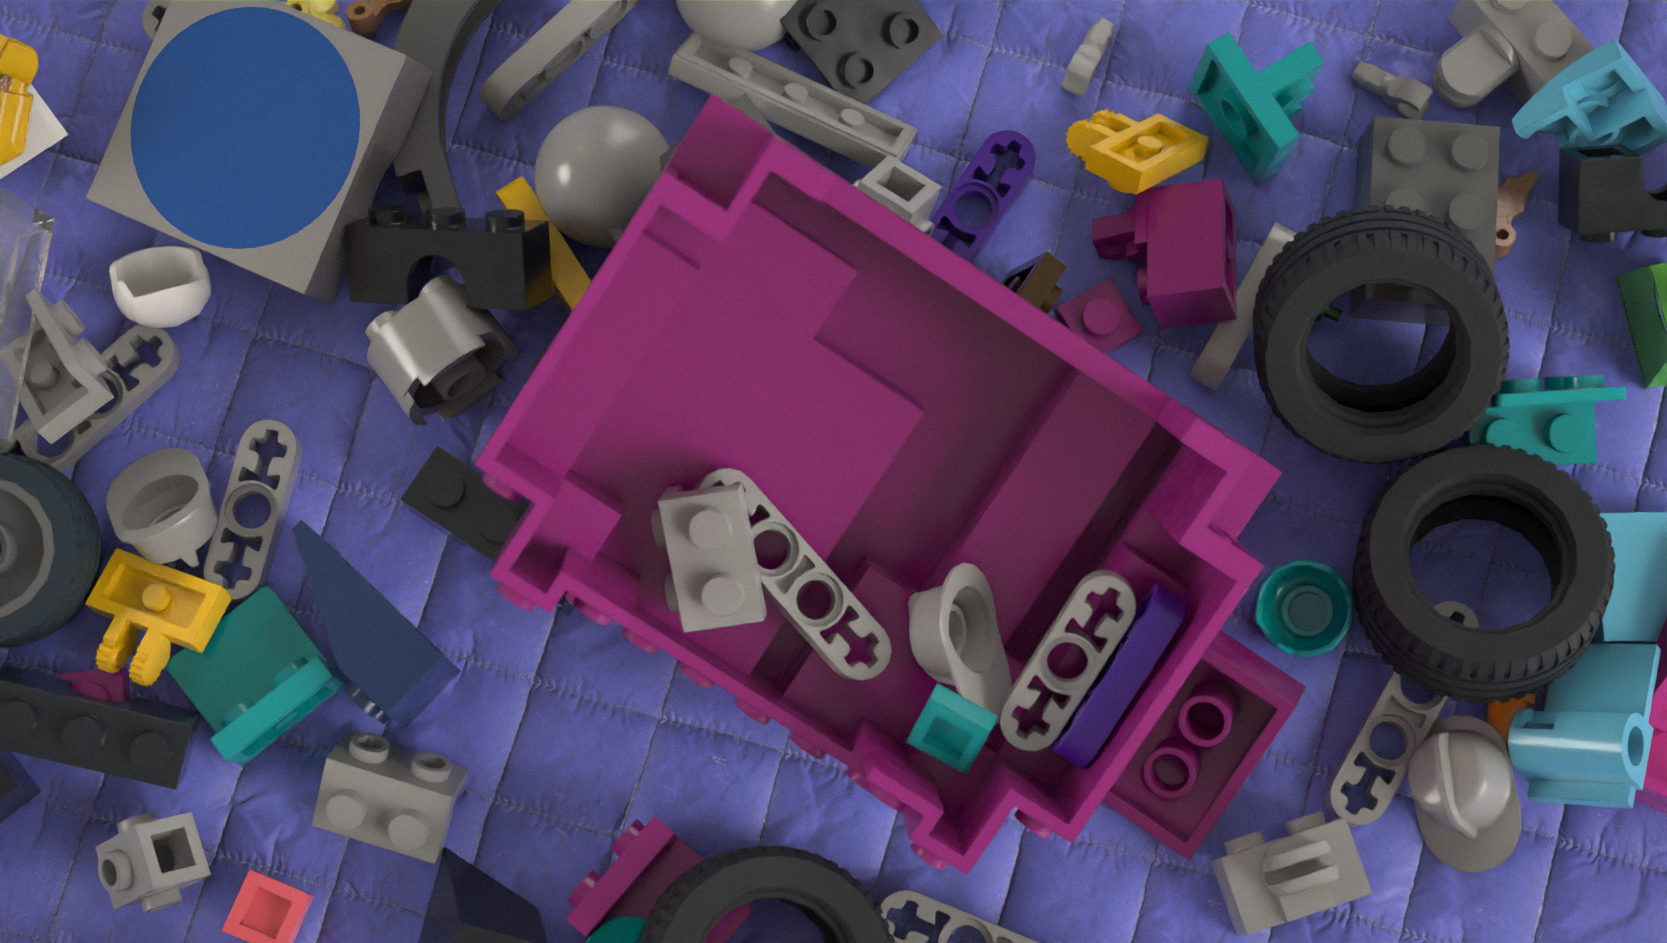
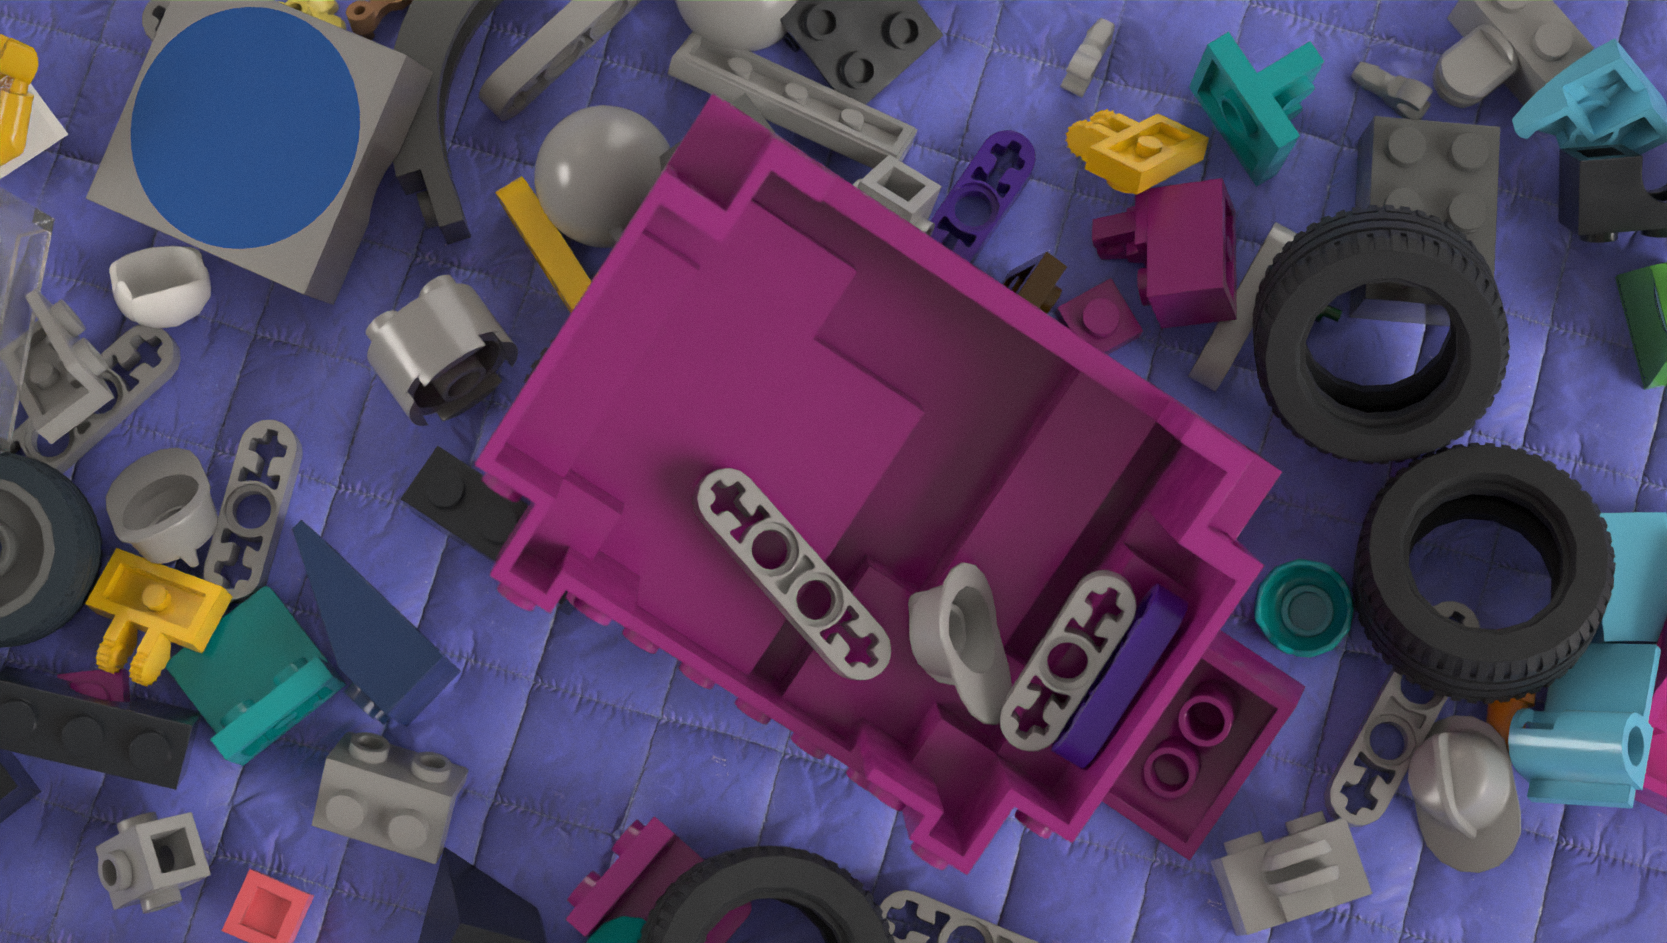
black arch [344,205,553,311] -> none
light grey bracket [651,483,767,633] -> none
teal tile [906,683,998,774] -> none
teal bracket [1463,374,1627,465] -> none
medium nougat piece [1495,171,1539,259] -> none

